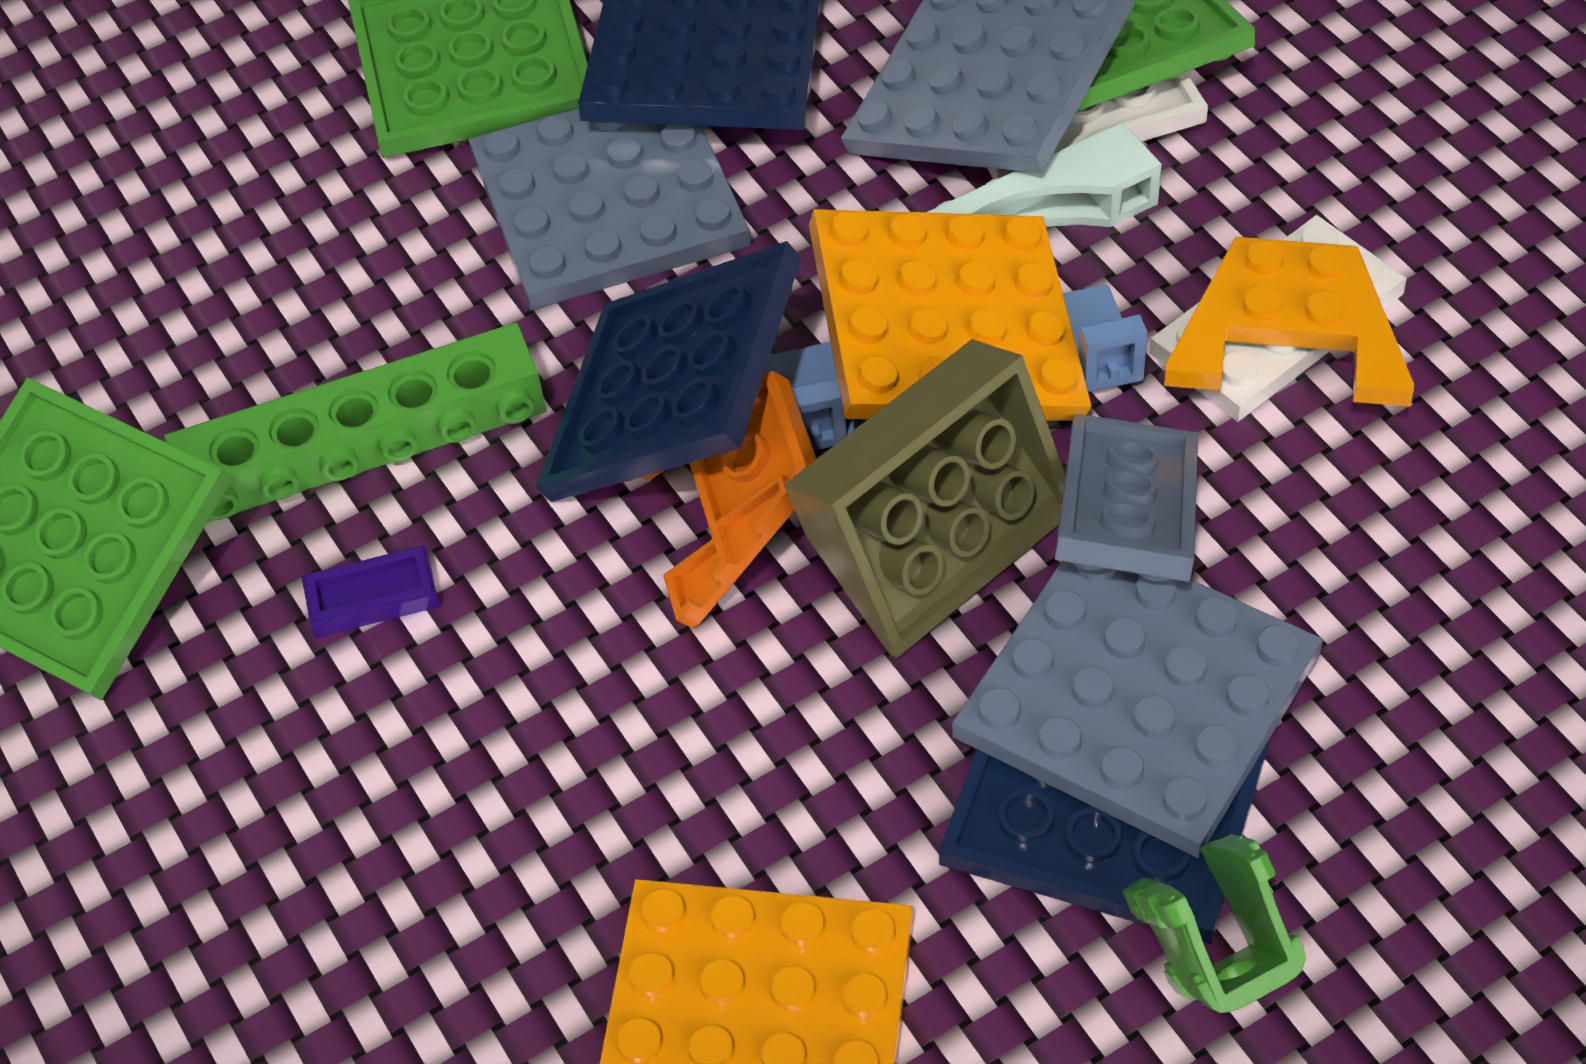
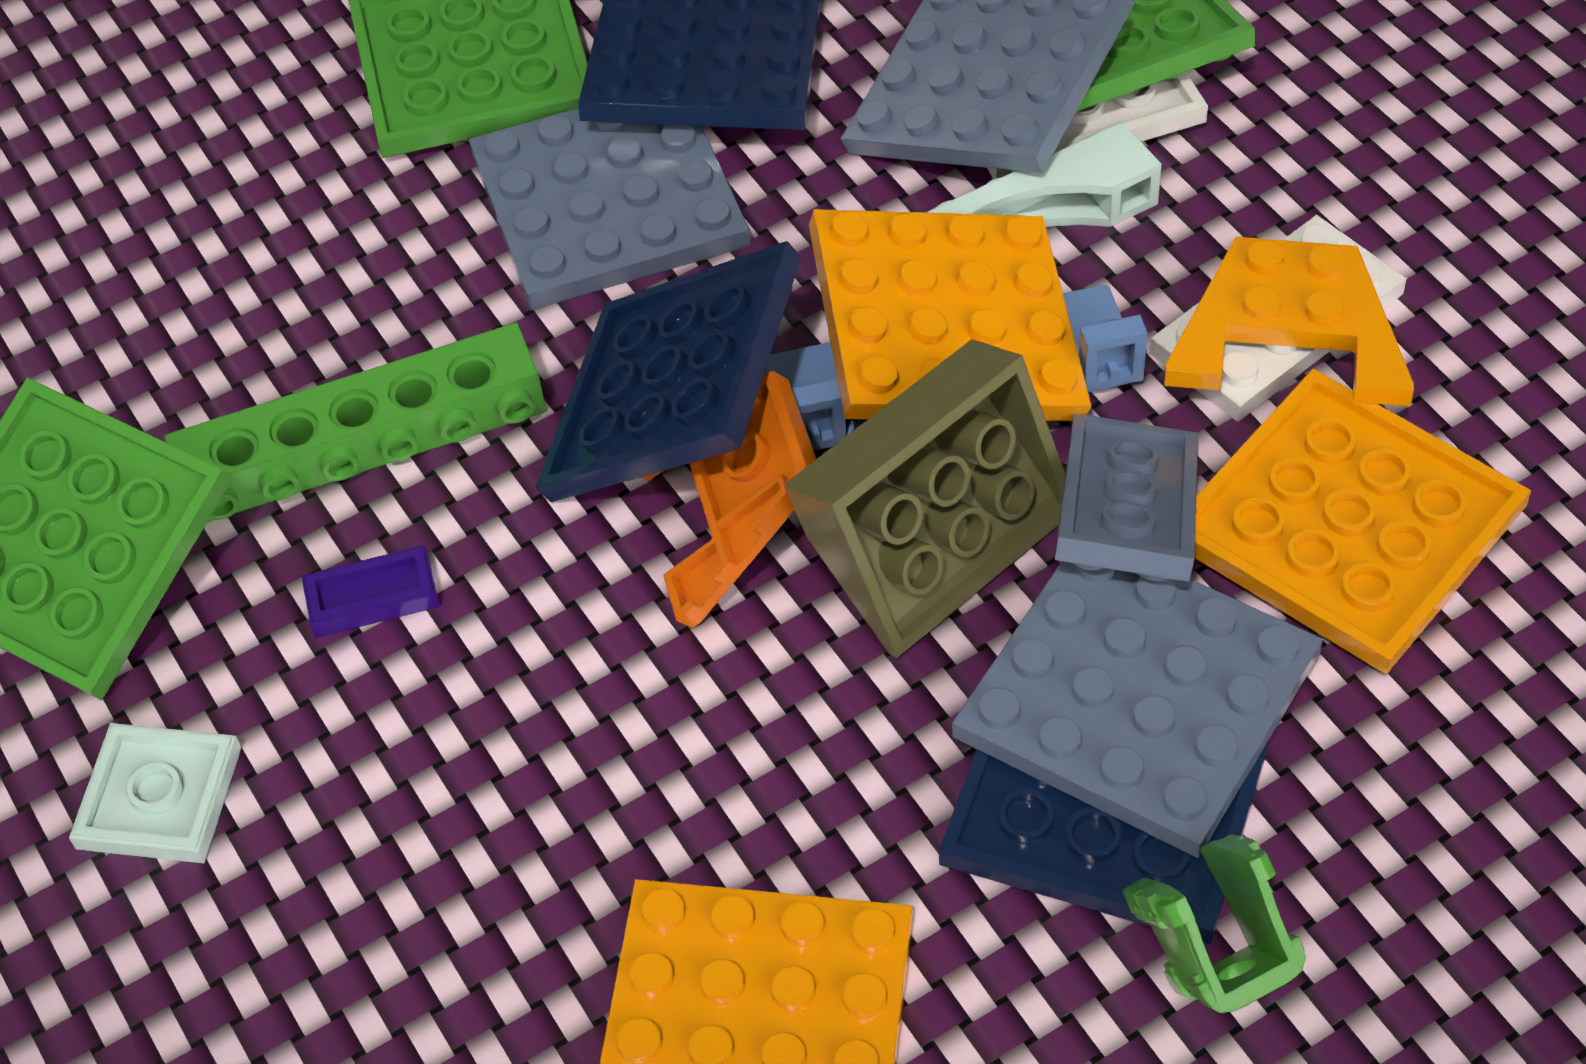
none -> light aqua tile [69,723,241,864]
none -> light orange plate [1194,368,1532,675]

